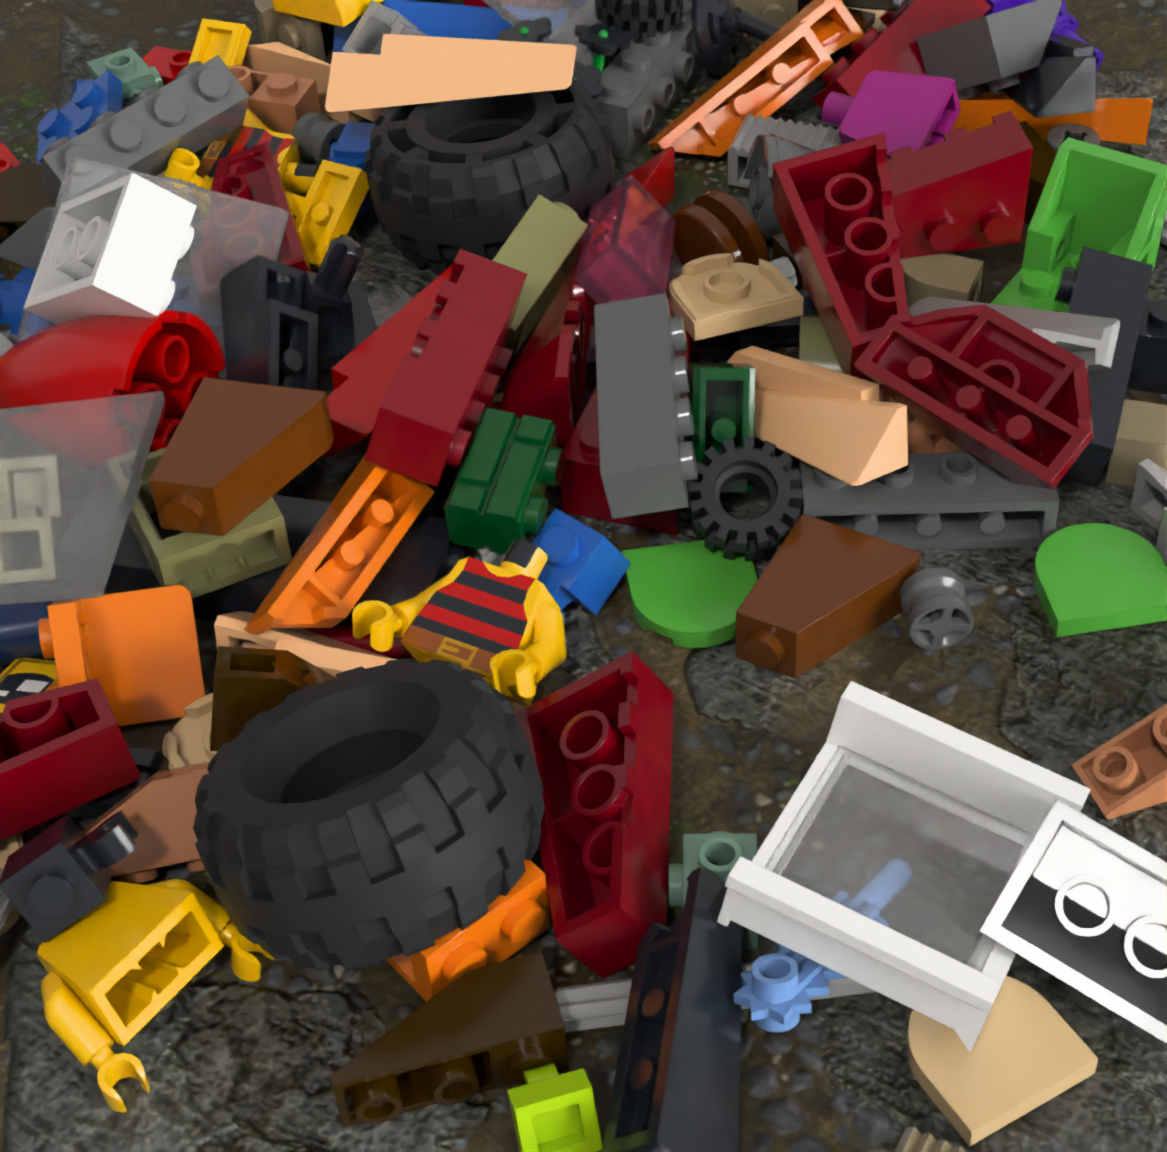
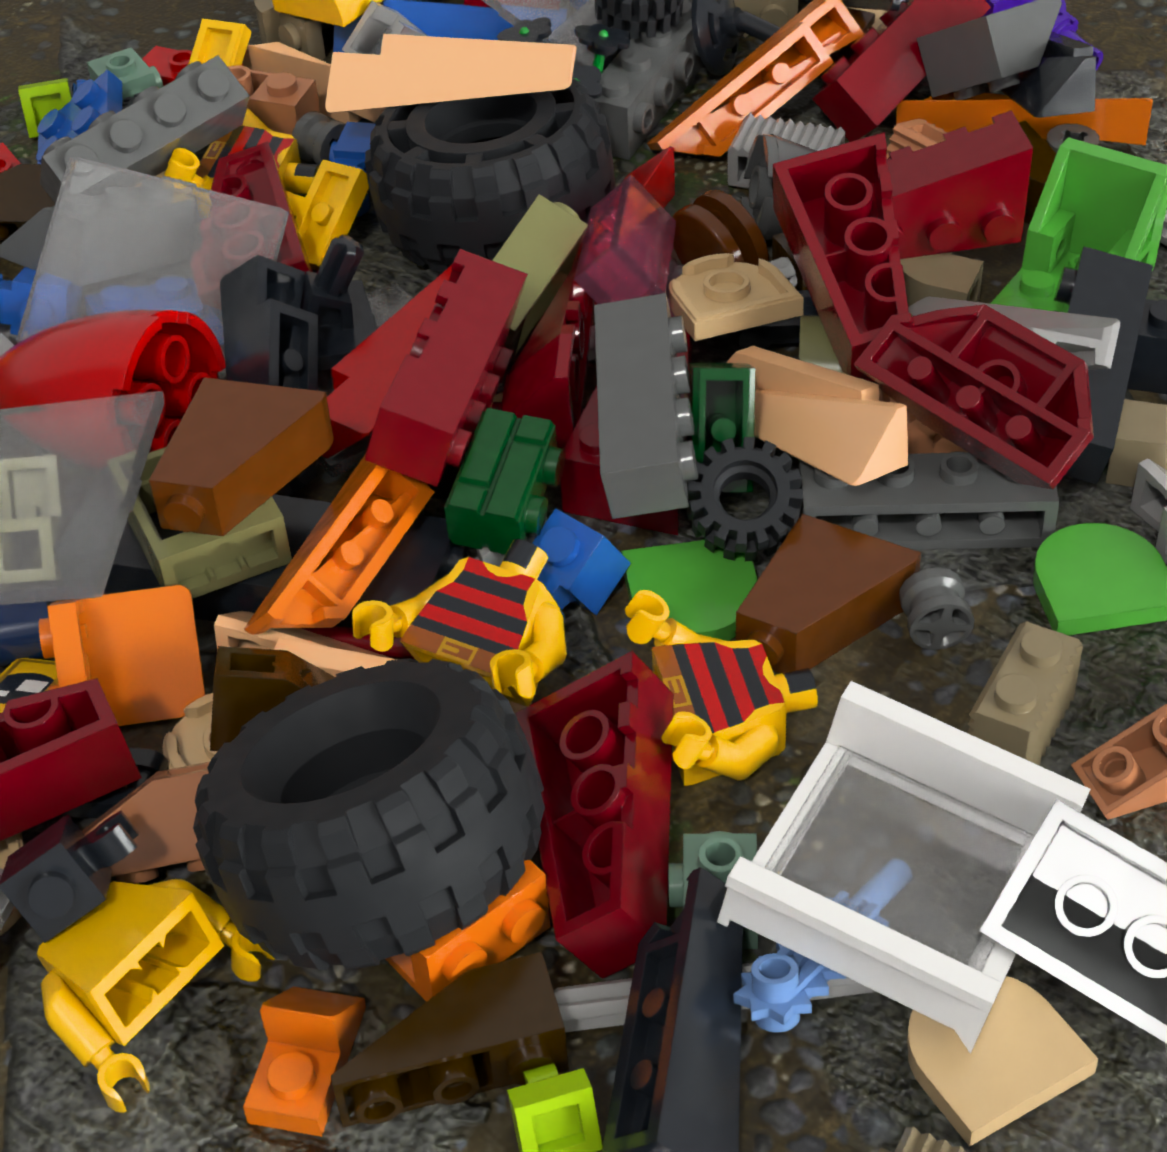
white brick [23,173,196,324] -> none
magenta torso [822,70,961,159] -> none
none -> lime tile [18,78,72,138]
none -> orange slope [243,986,366,1137]
none -> torso [625,590,818,786]
none -> dark tan brick [967,621,1083,765]

